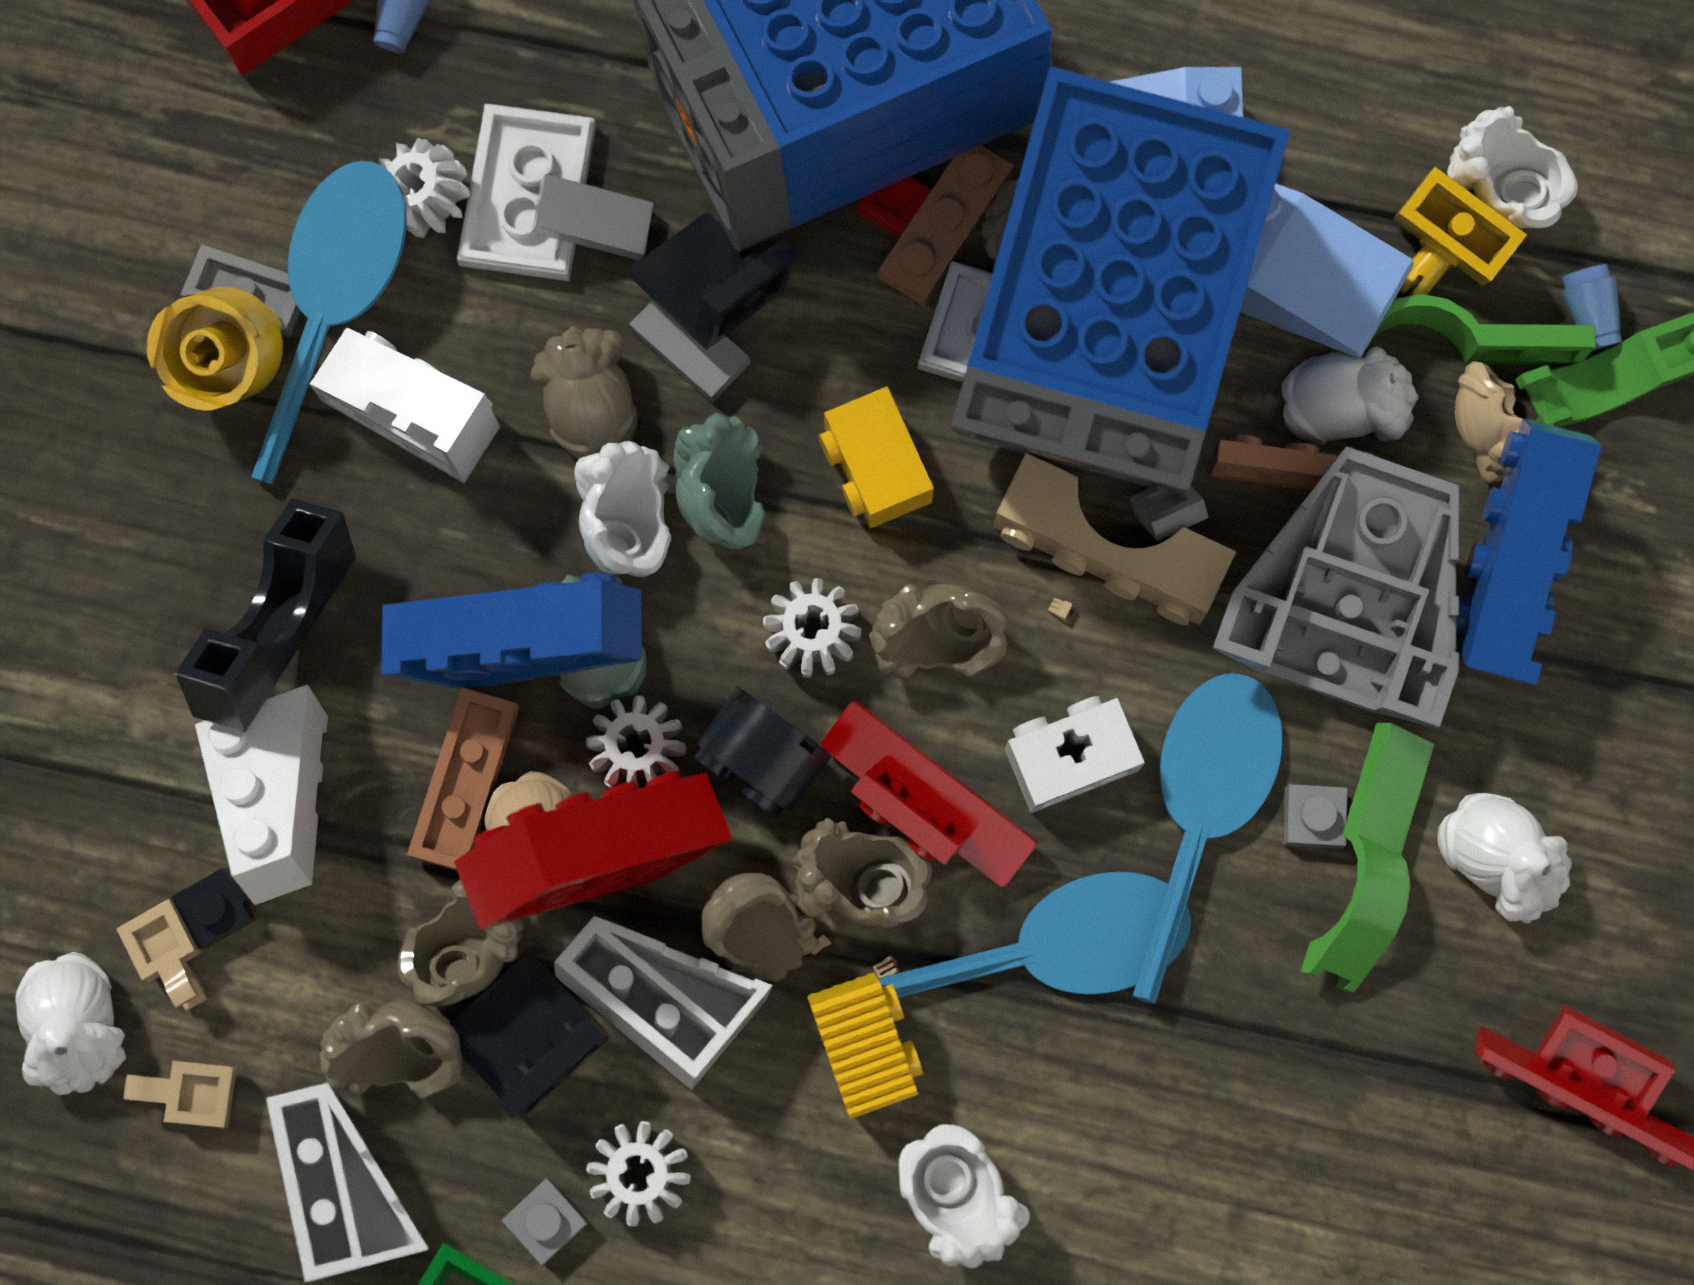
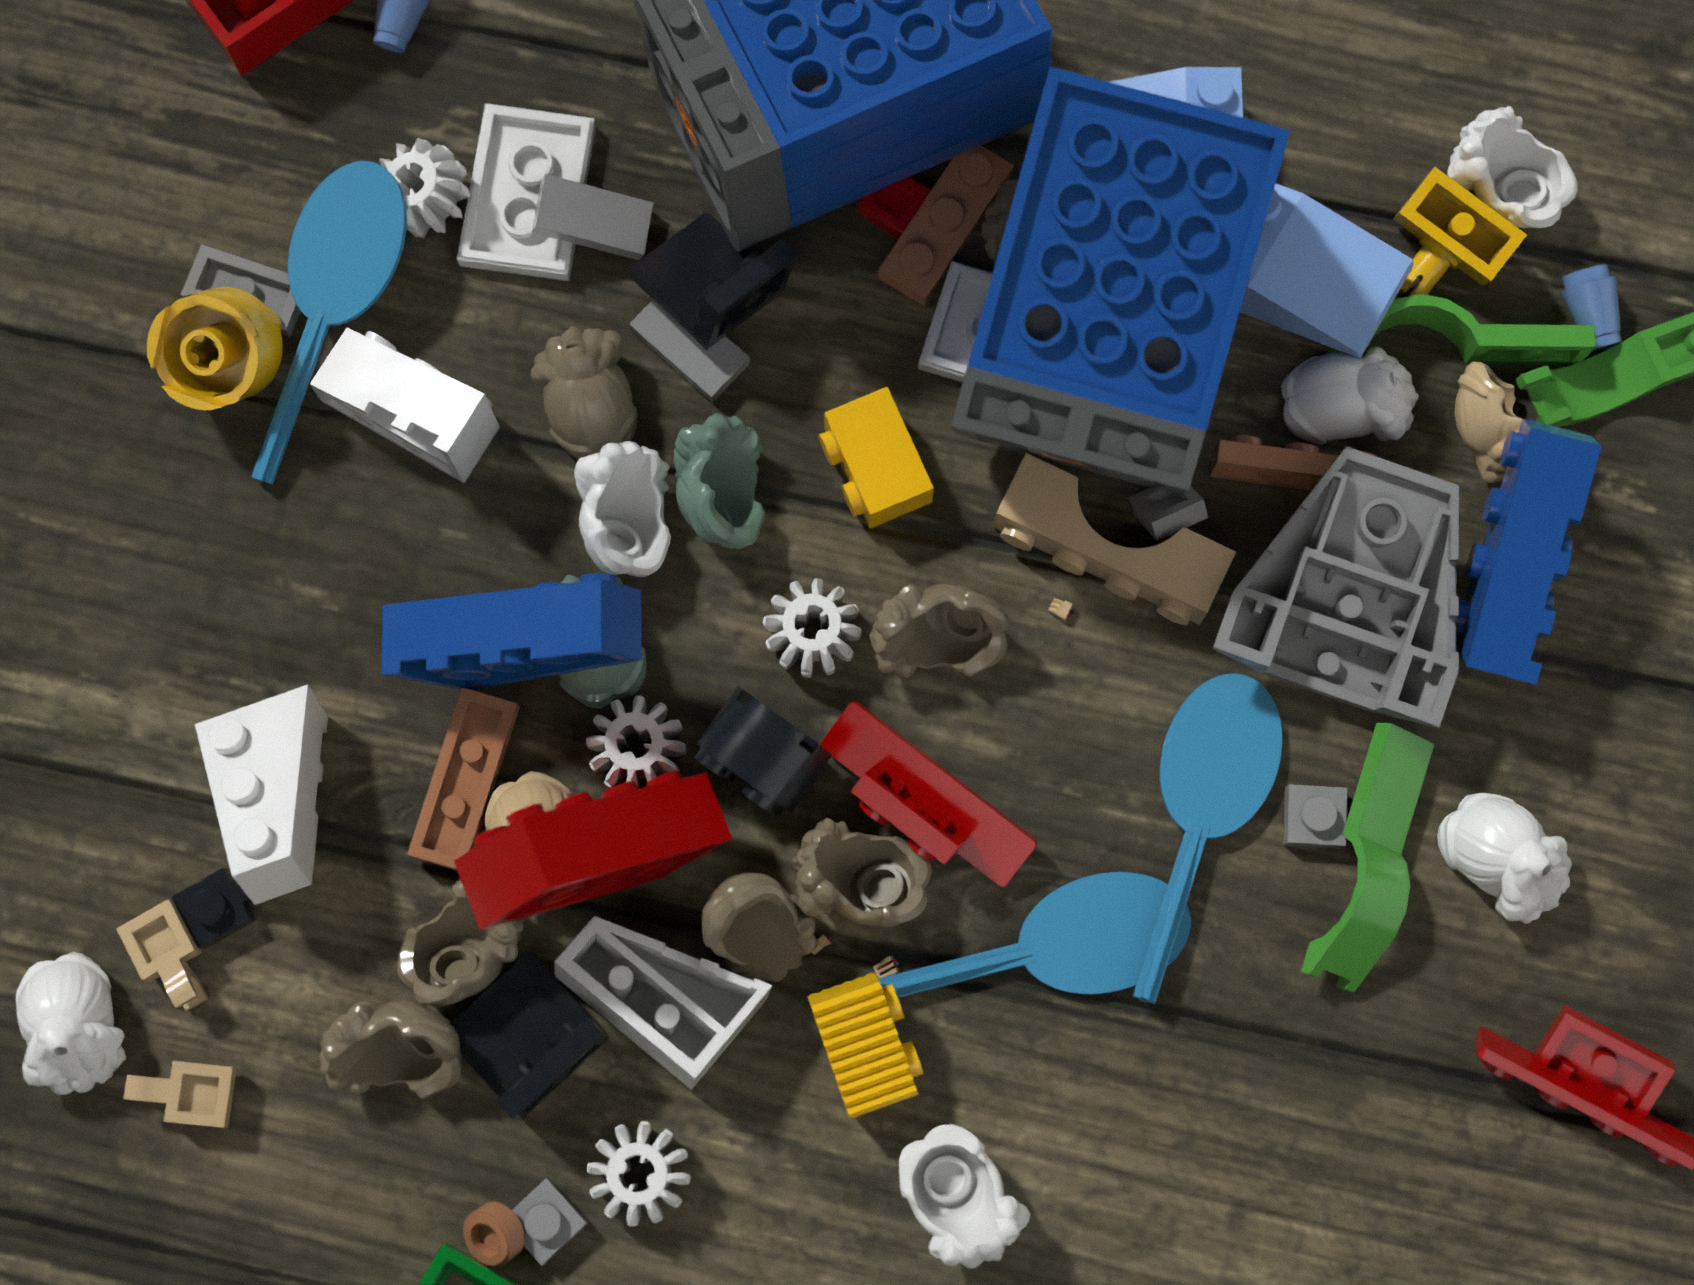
black arch [175,498,356,732] -> none
white wedge [266,1083,429,1282] -> none
white brick [1005,696,1145,813] -> none
none -> nougat tile [463,1202,525,1267]

